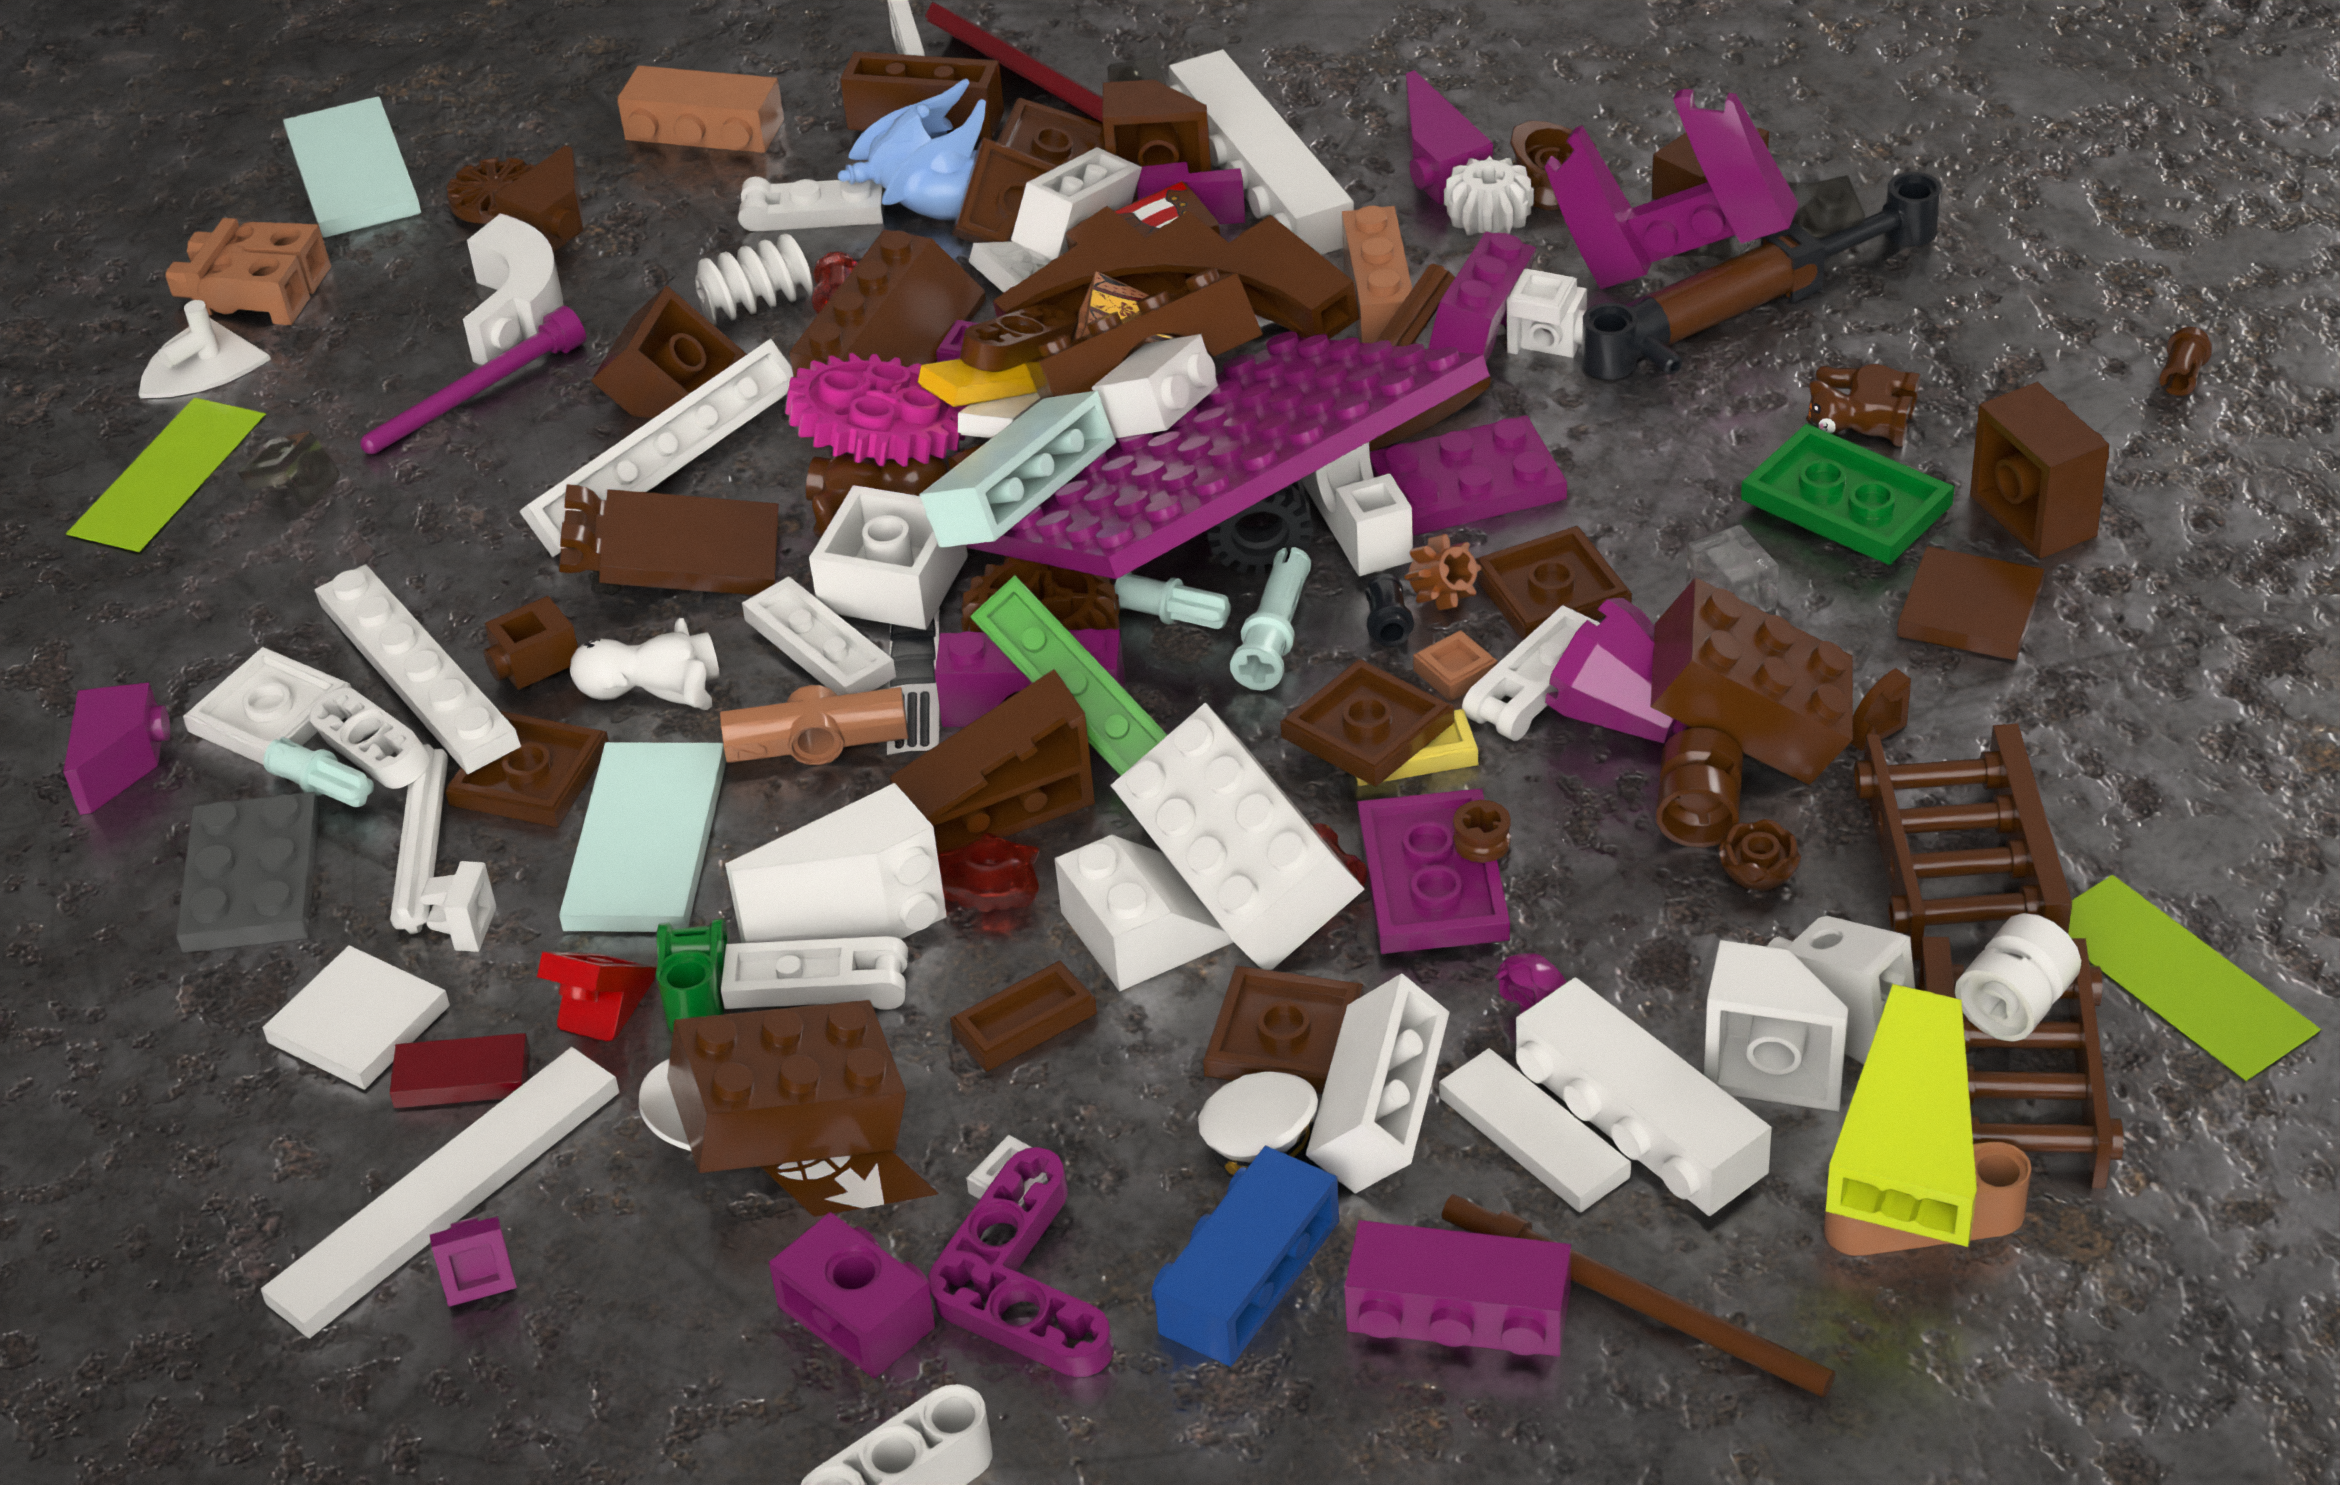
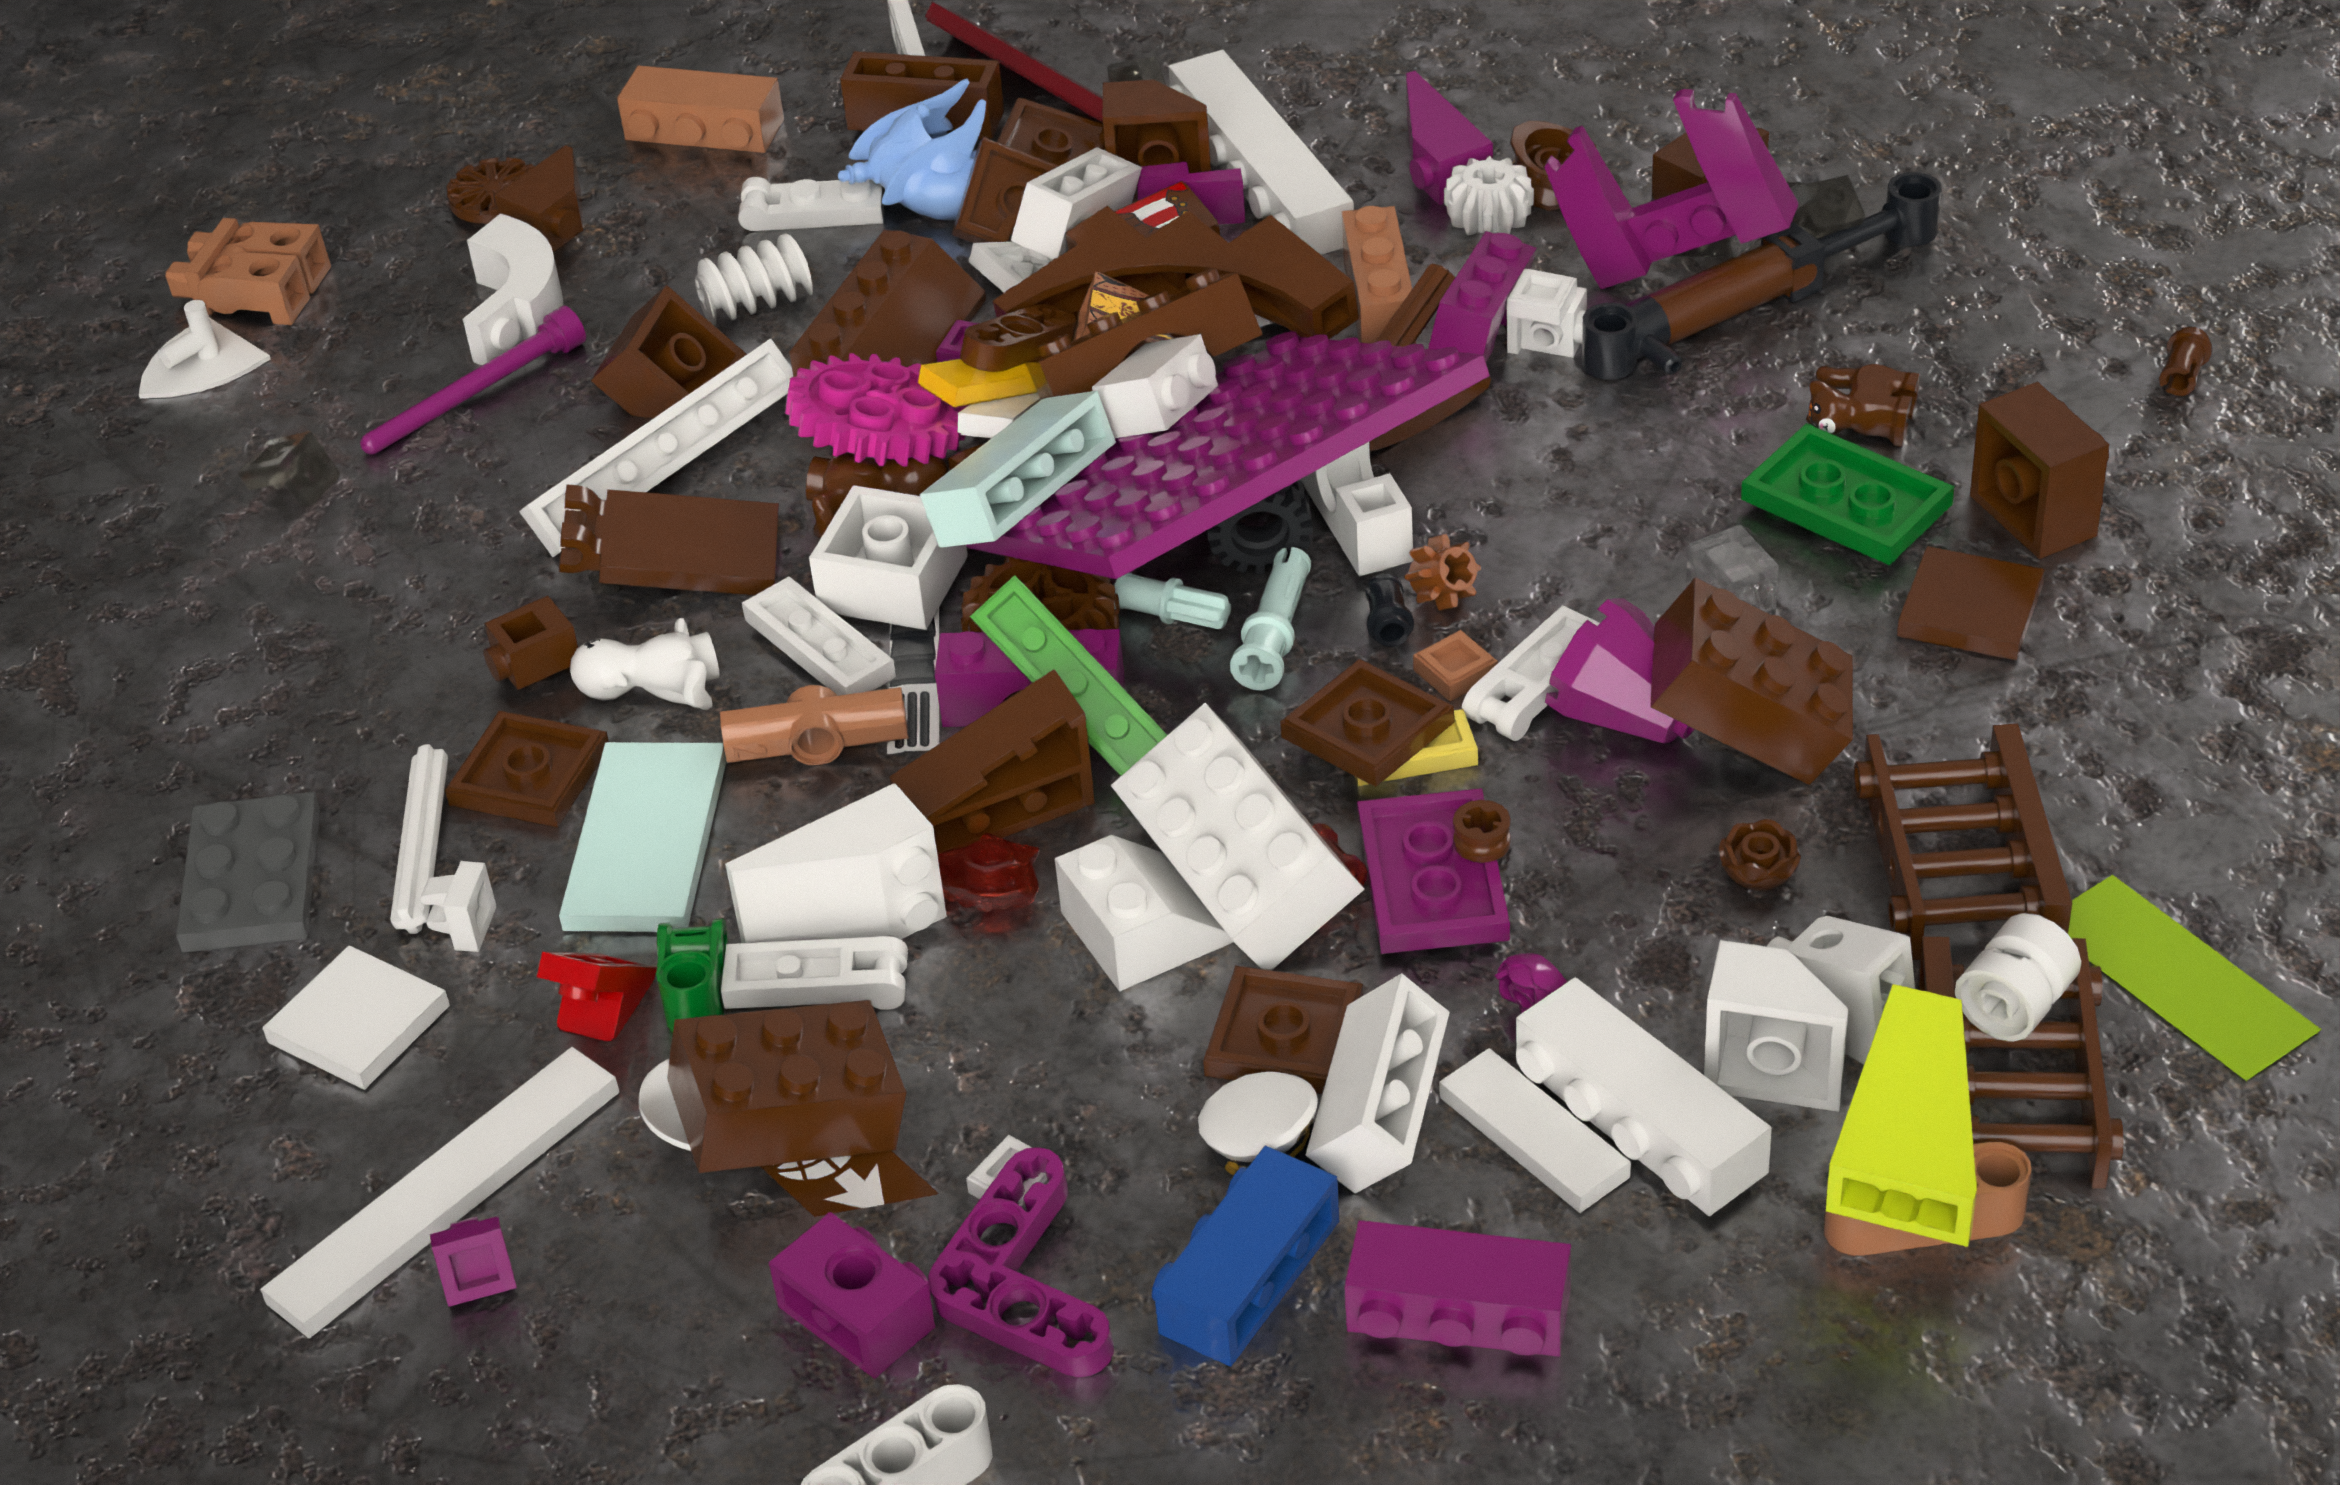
magenta slope [64,682,170,815] -> none
lime sticker [65,397,266,552] -> none
white tile [183,647,351,765] -> none
light aqua axle [263,737,374,807] -> none
light aqua tile [283,96,421,238] -> none
white beam [310,687,430,789] -> none
white plate [315,564,521,774] -> none
dark red tile [389,1033,530,1108] -> none
clear red bush [812,252,858,314] -> none
reddish brown tile [950,960,1097,1072] -> none
magenta plate [1369,415,1567,536] -> none
reddish brown bar [1442,1194,1835,1398] -> none
reddish brown tile [1475,525,1632,641] -> none
reddish brown wheel [1656,727,1743,848] -> none
reddish brown tile [1850,668,1911,751] -> none

